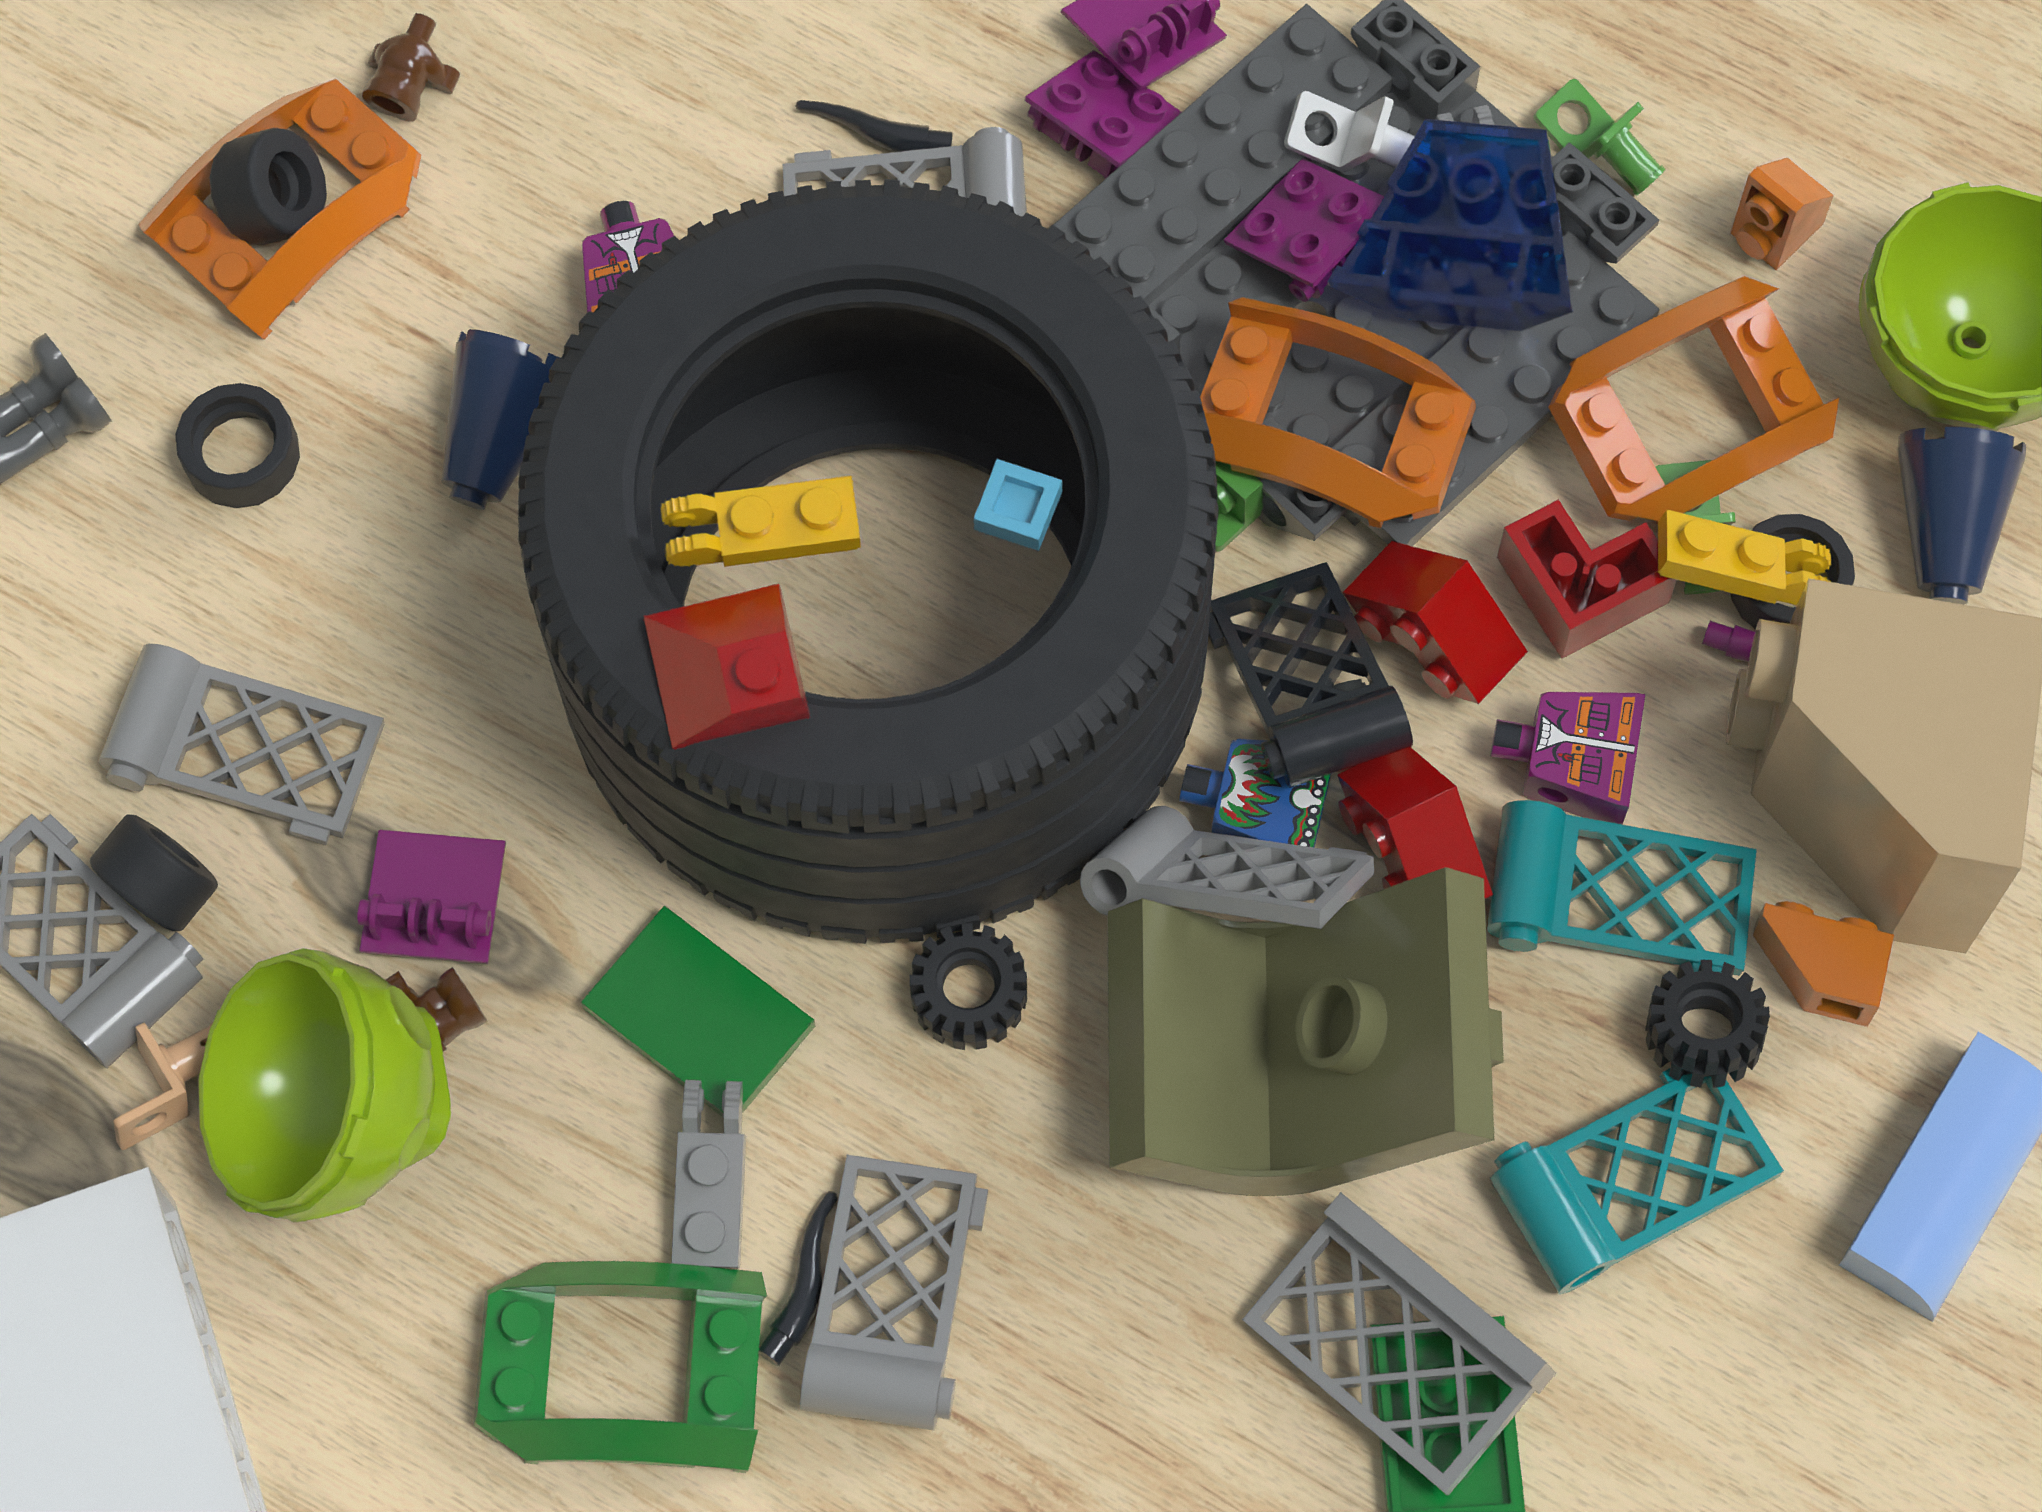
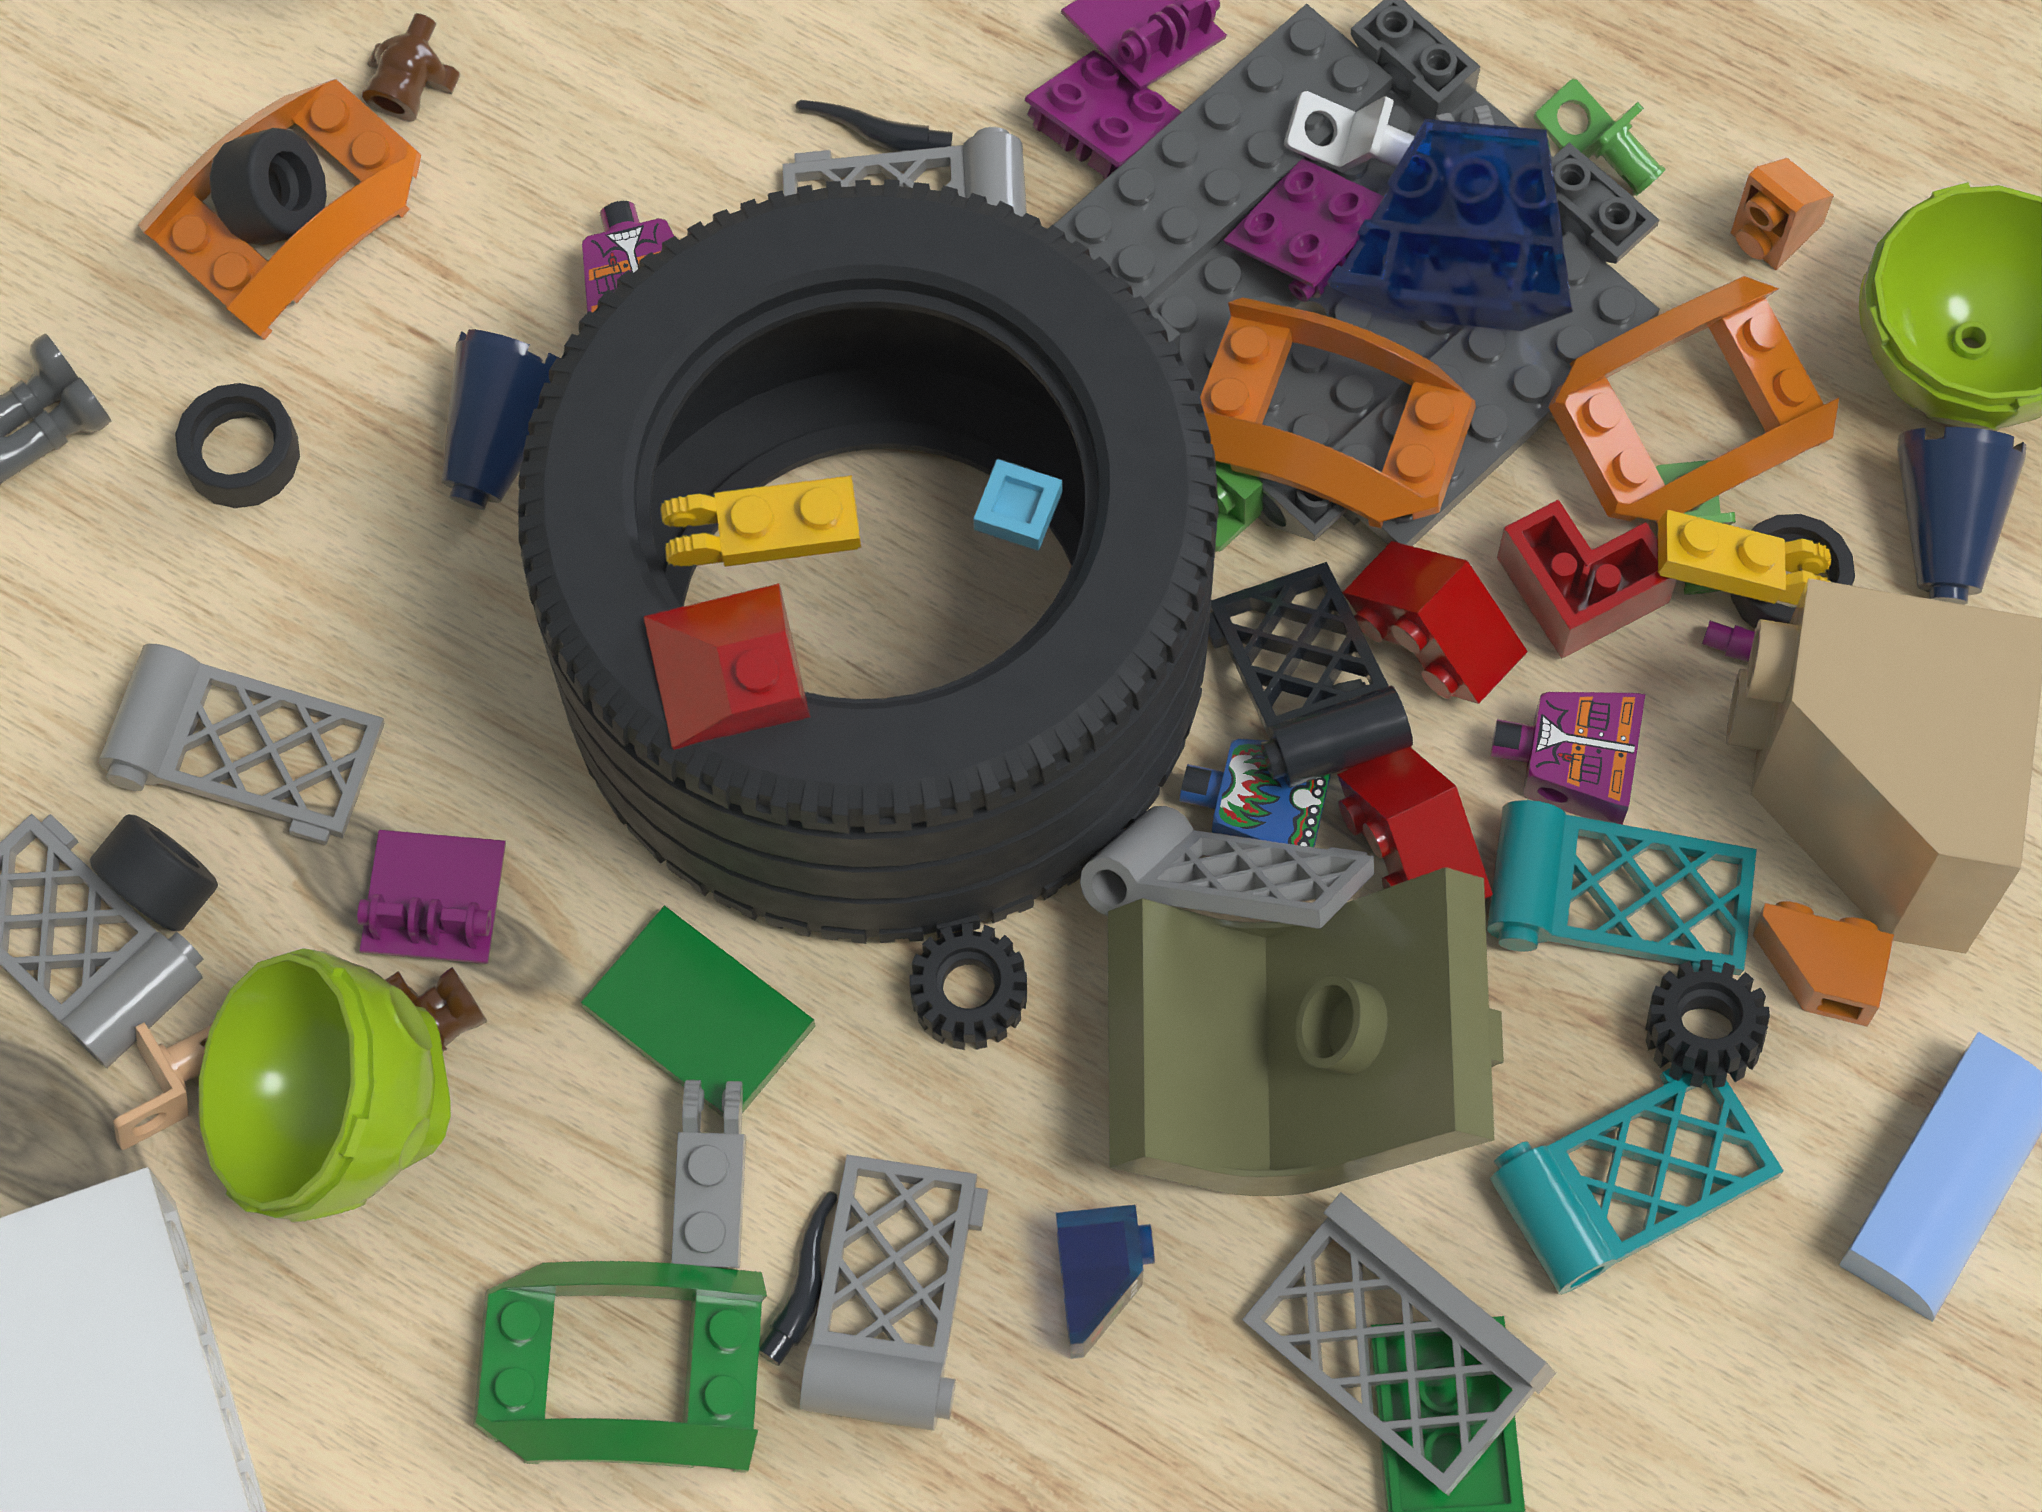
none -> clear blue slope [1056,1204,1155,1359]

